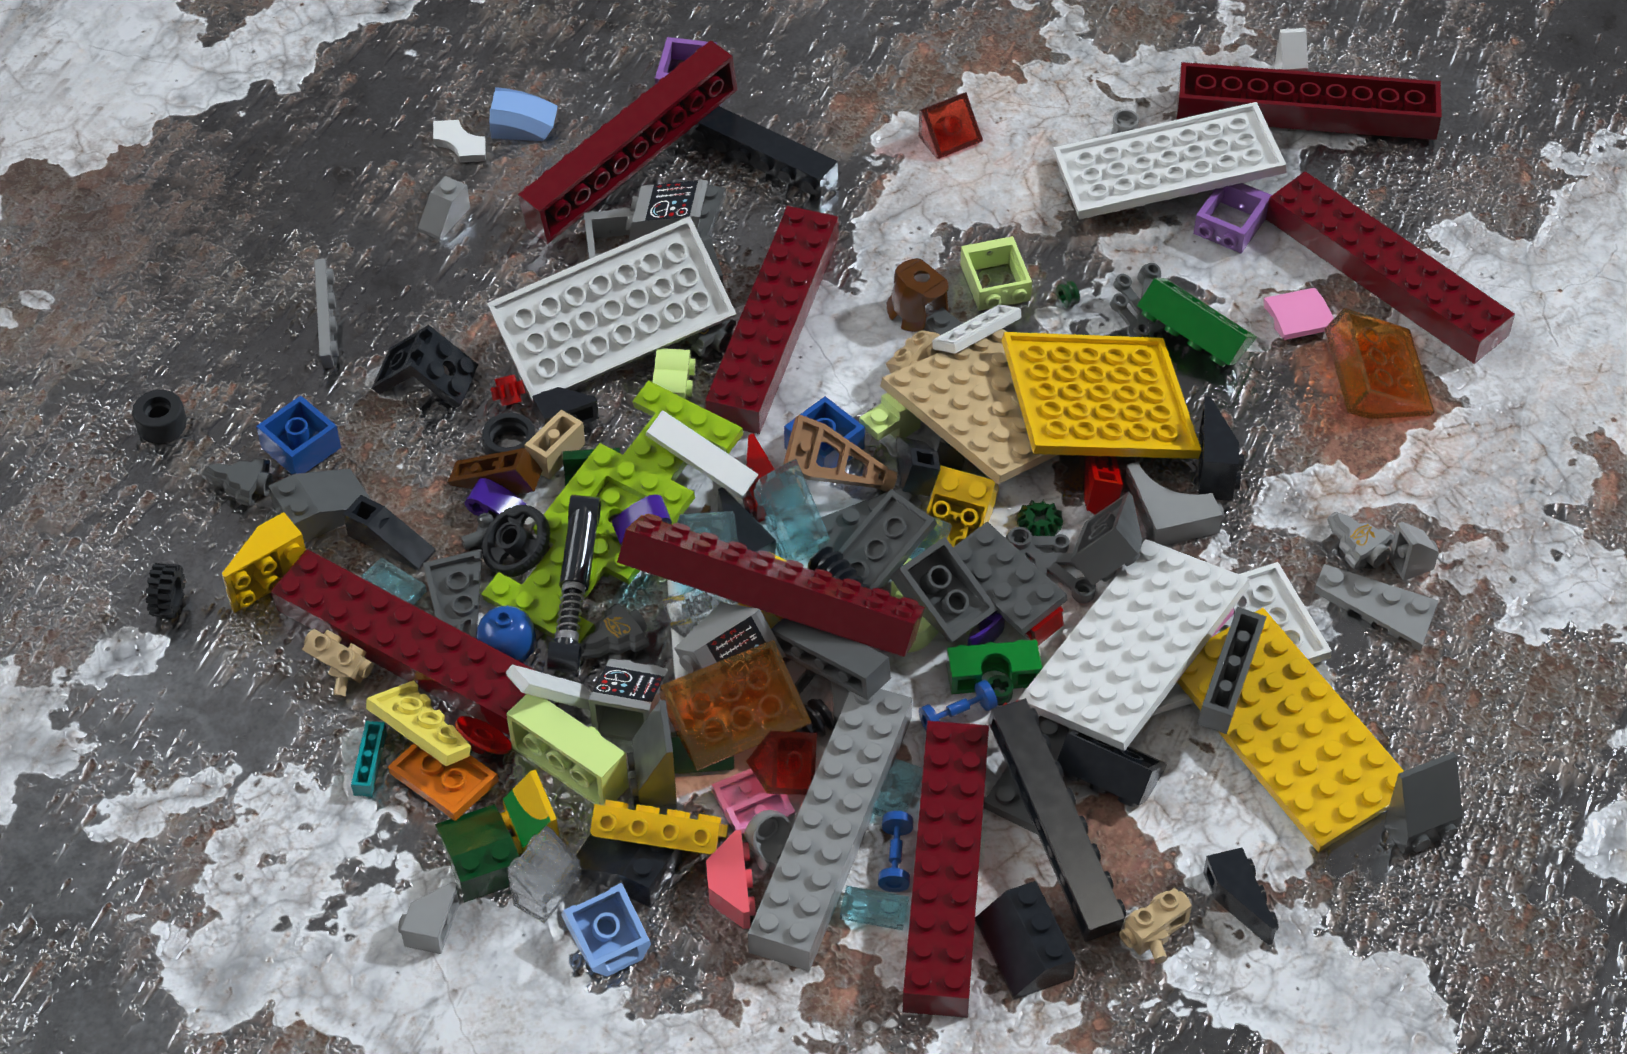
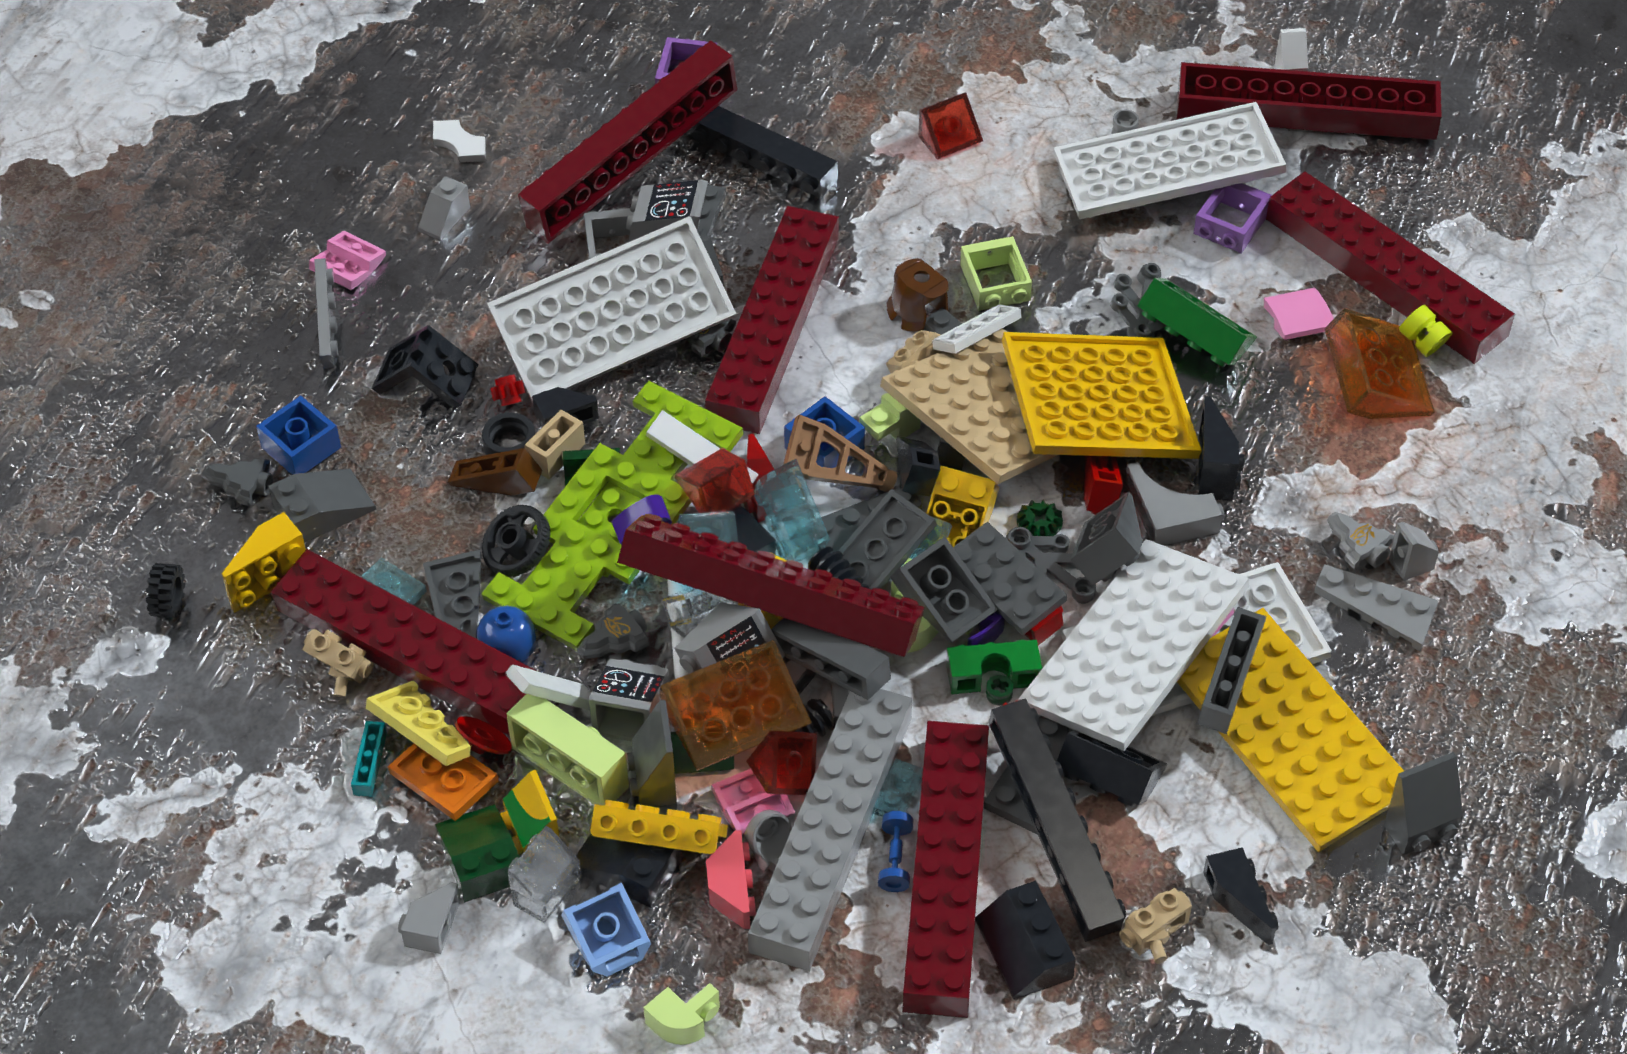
black tyre [132,389,187,444] -> none
black slope [343,495,436,571] -> none
dark grey arm [460,513,493,550] -> none
dark purple panel [464,478,526,516] -> none
light blue slope [489,87,558,142] -> none
black piece [547,495,601,673] -> none
yellowish green brick [652,348,696,400] -> none
clear light blue plate [840,885,909,931] -> none
blue wheel [918,680,997,731] -> none
dark green bush [1056,280,1080,308] -> none
none -> bright pink slope [309,231,386,290]
none -> yellowish green brick [643,983,720,1045]
none -> clear red slope [675,448,755,524]
none -> neon yellow wheel [1399,305,1452,357]

